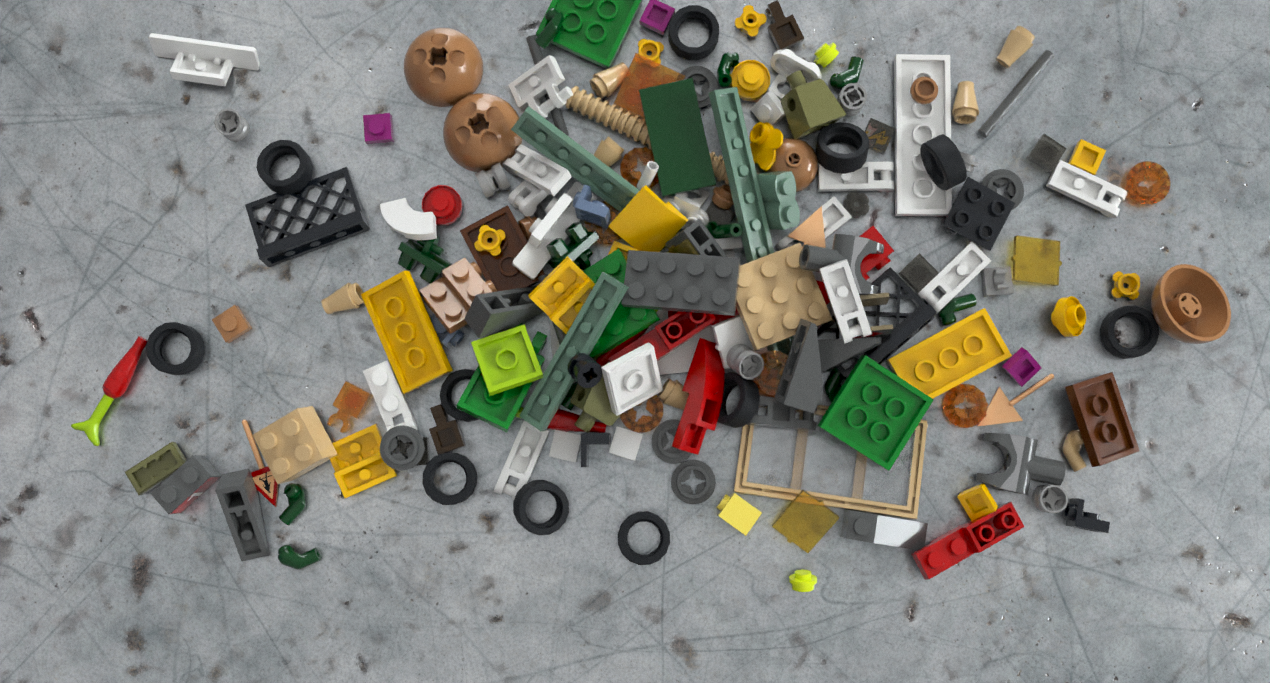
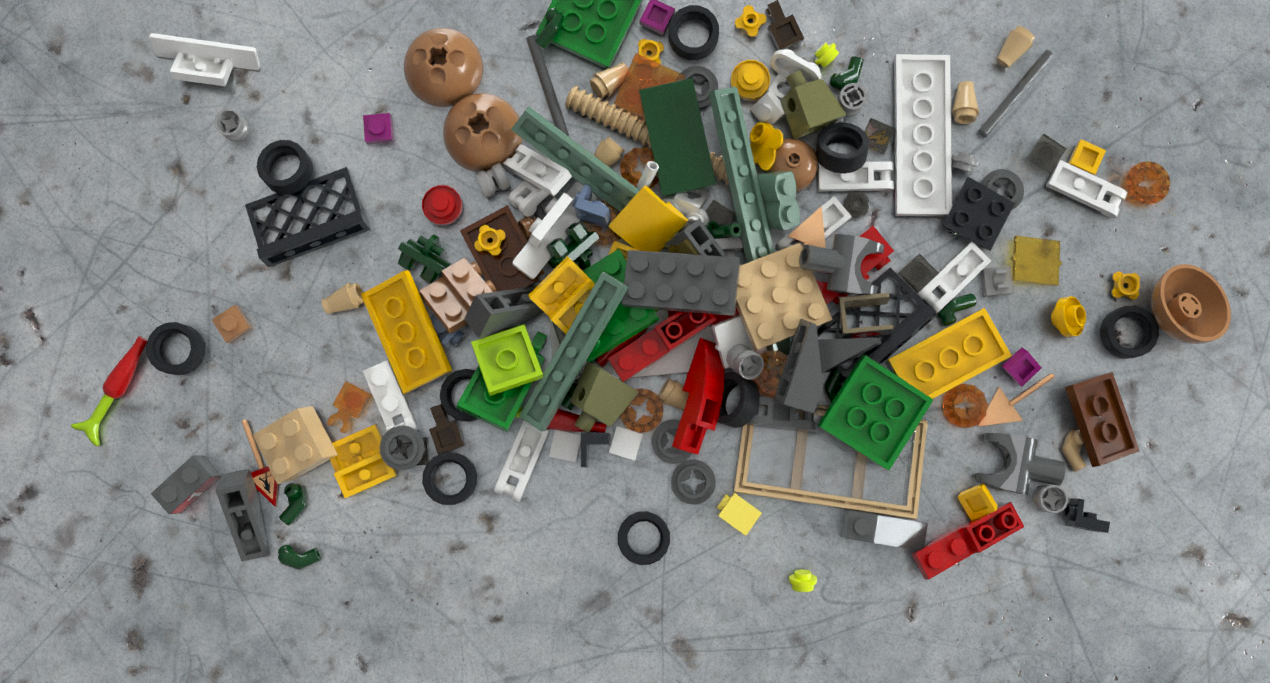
olive plate [125,442,187,495] -> none
white tile [380,198,437,240] -> none
white plate [509,55,573,118] -> none
black tyre [513,480,569,535] -> none
black wheel [567,353,603,388] -> none
white plate [601,342,663,416] -> none
medium nougat plate [711,185,734,209] -> none
dark green arm [717,52,739,86] -> none
clear yellow piece [772,489,839,553] -> none
white plate [819,259,872,344] -> none
medium nougat plate [910,77,938,104] -> none
black tyre [920,134,967,190] -> none

